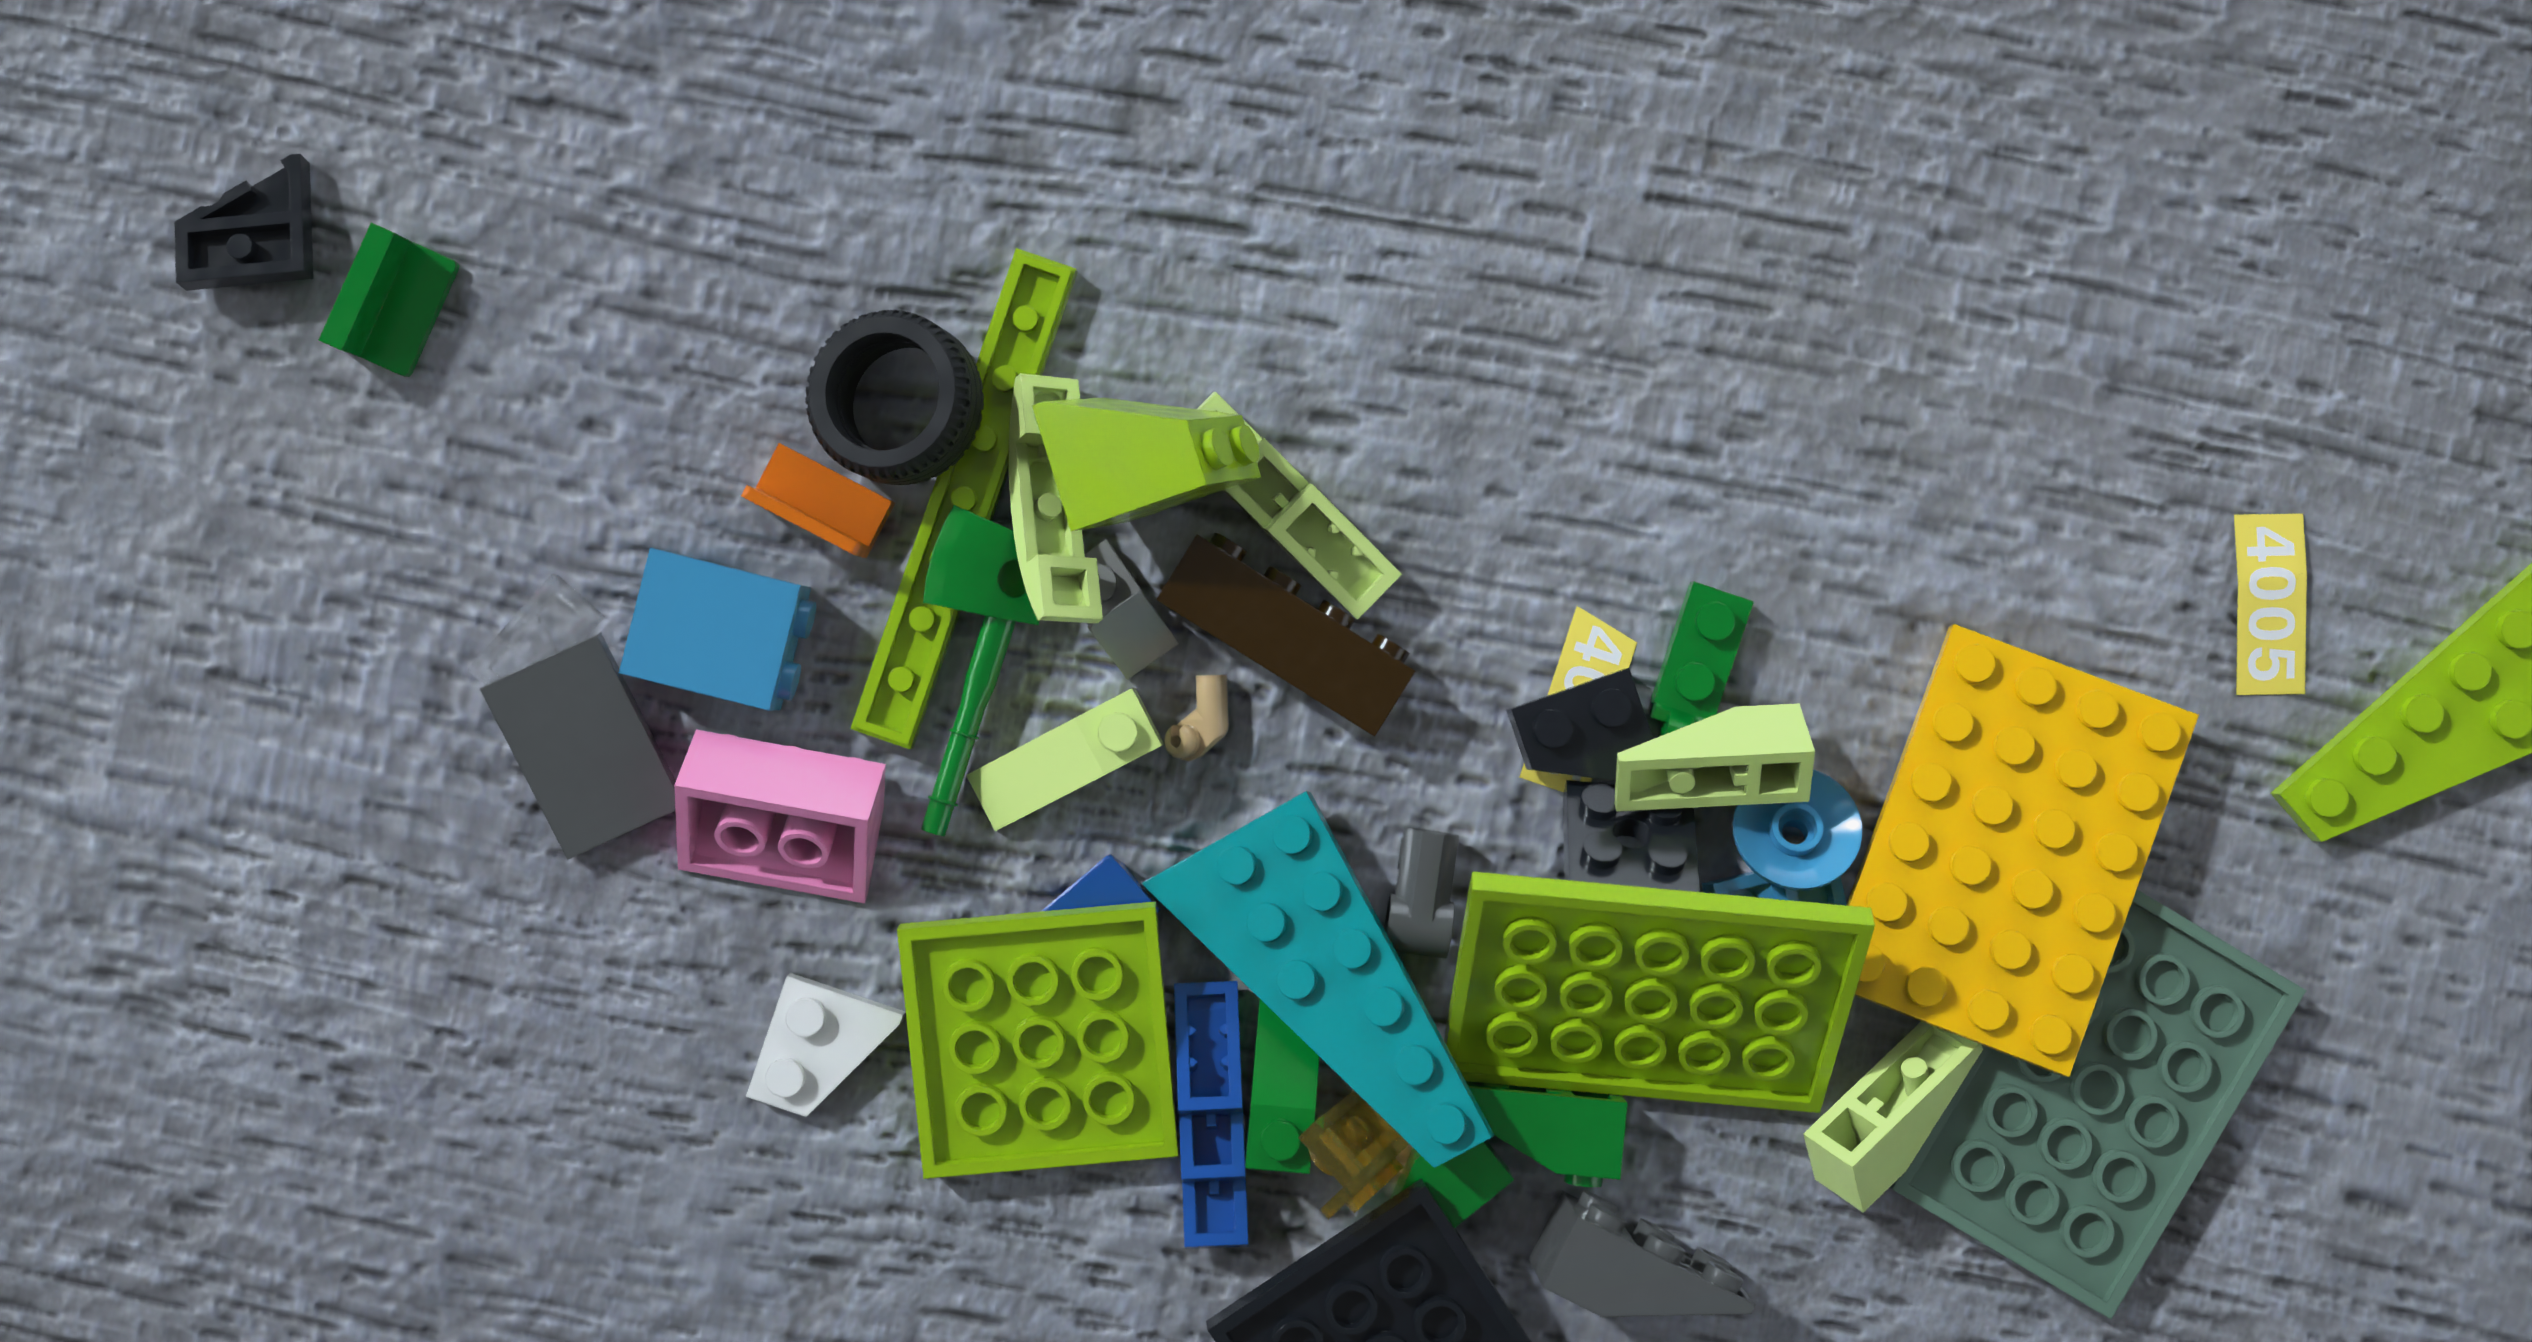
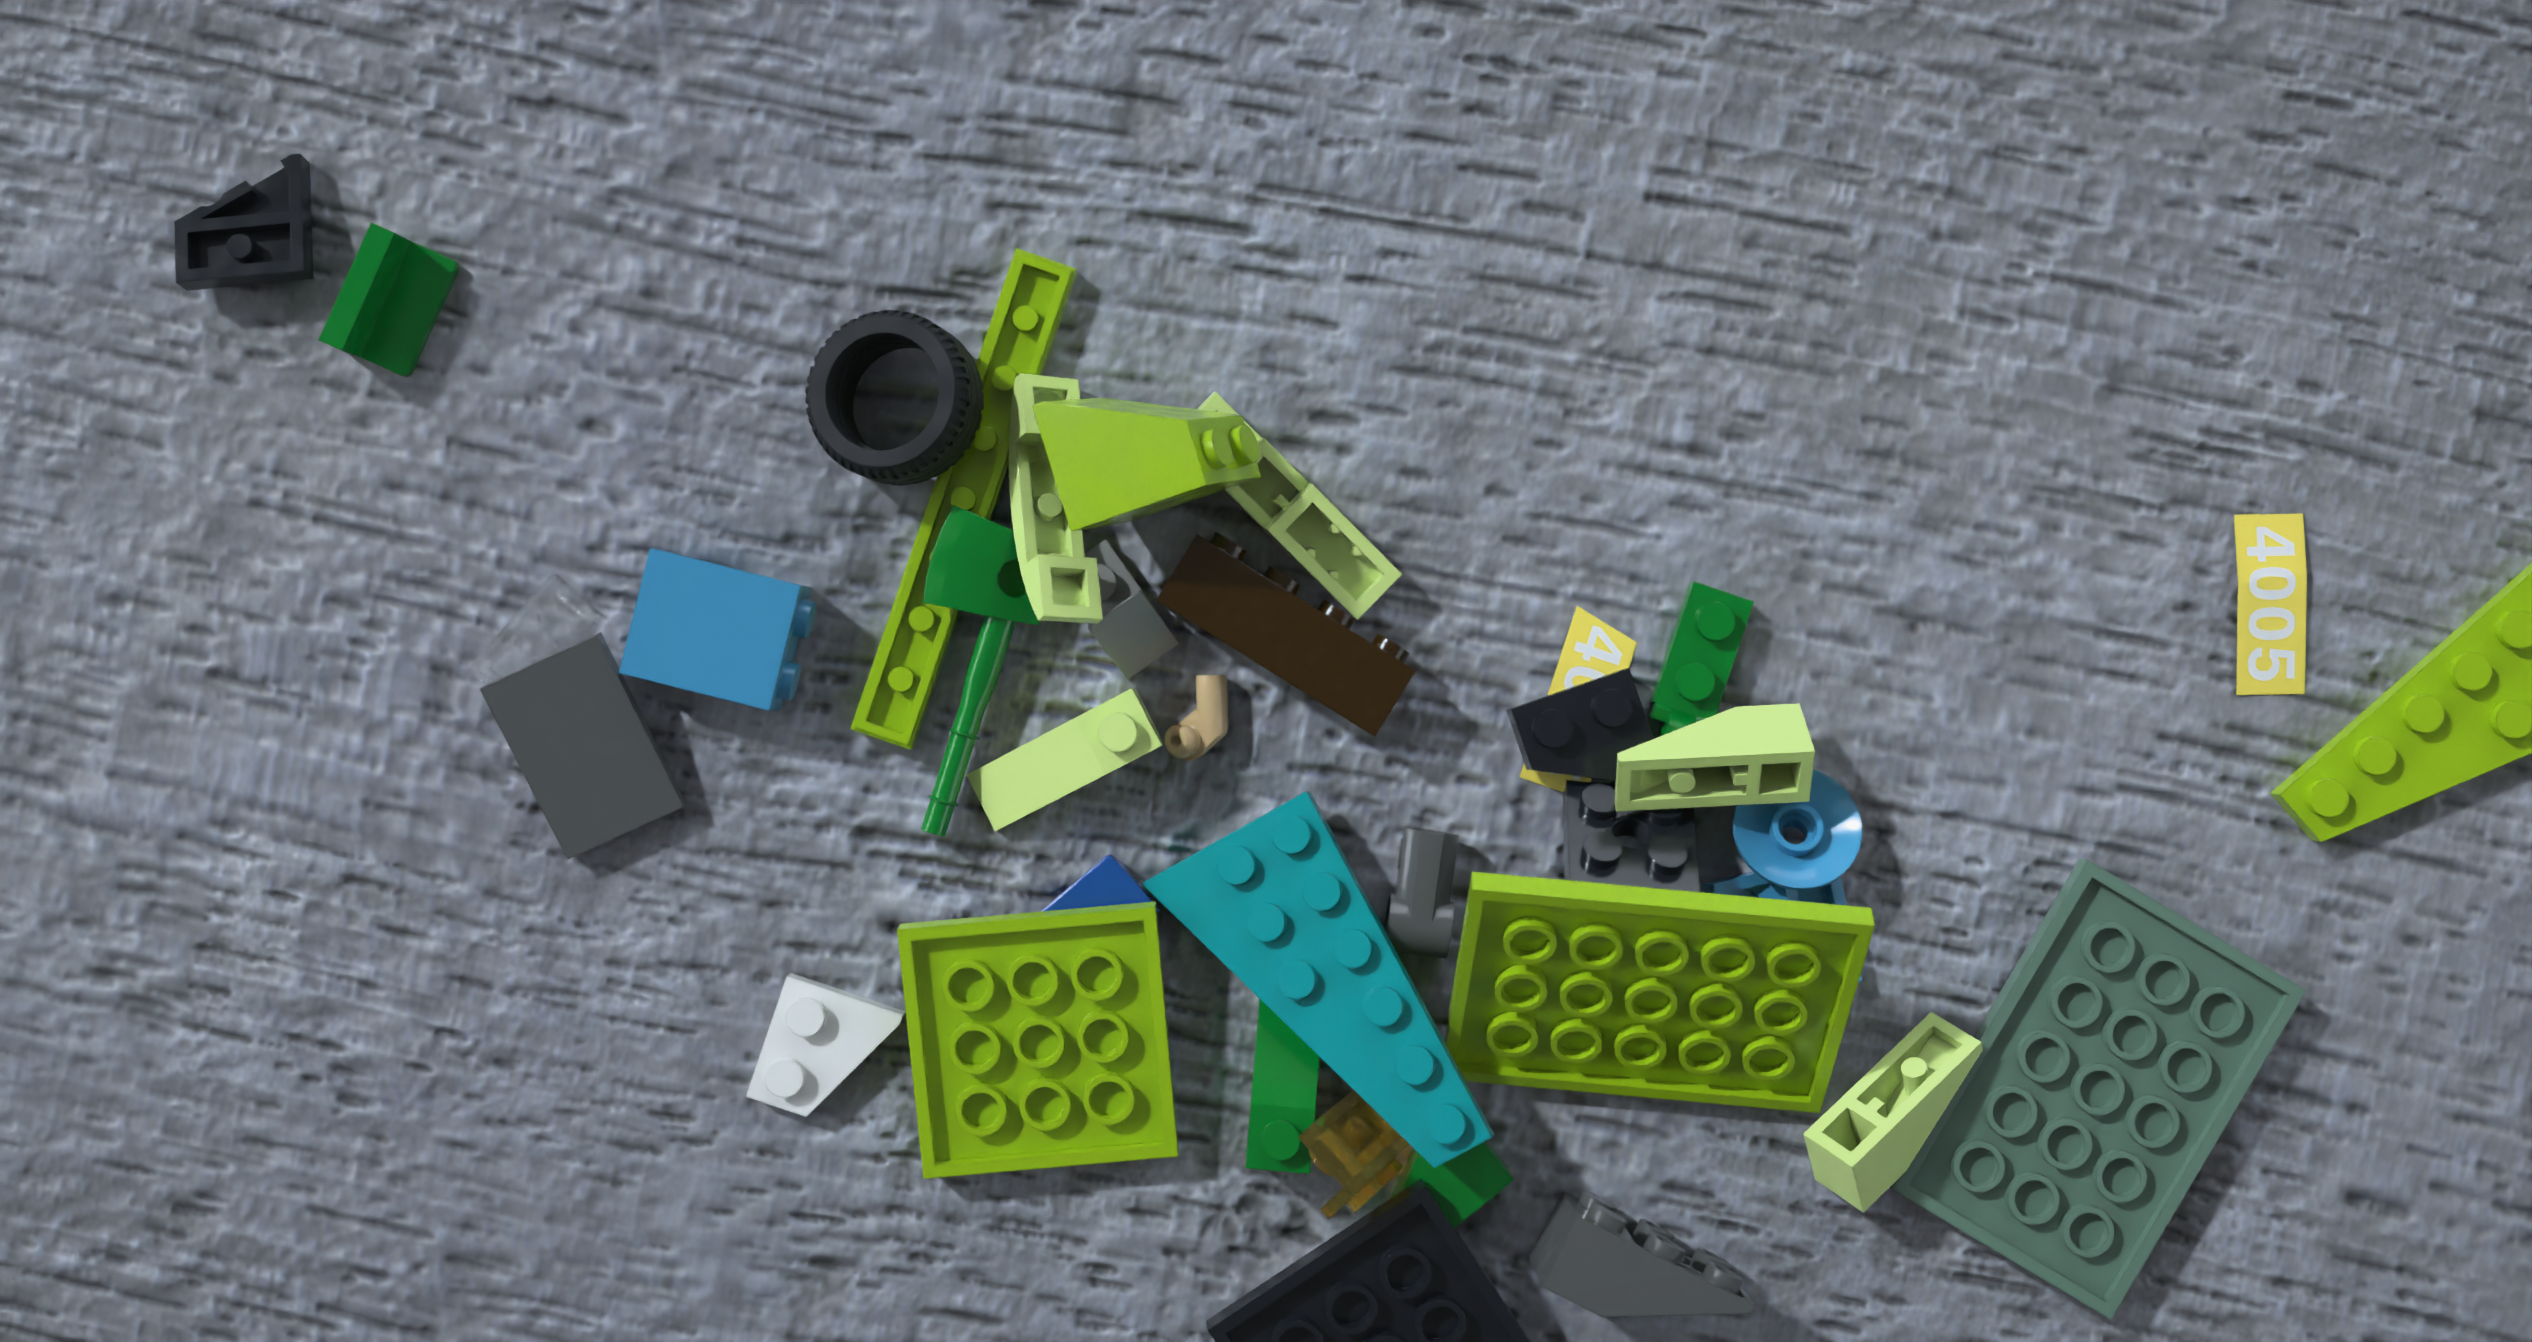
bright pink slope [674,729,886,904] -> none
orange panel [741,443,895,559] -> none
blue slope [1174,981,1249,1249] -> none
green slope [1466,1081,1628,1187] -> none
yellow plate [1846,624,2199,1077] -> none

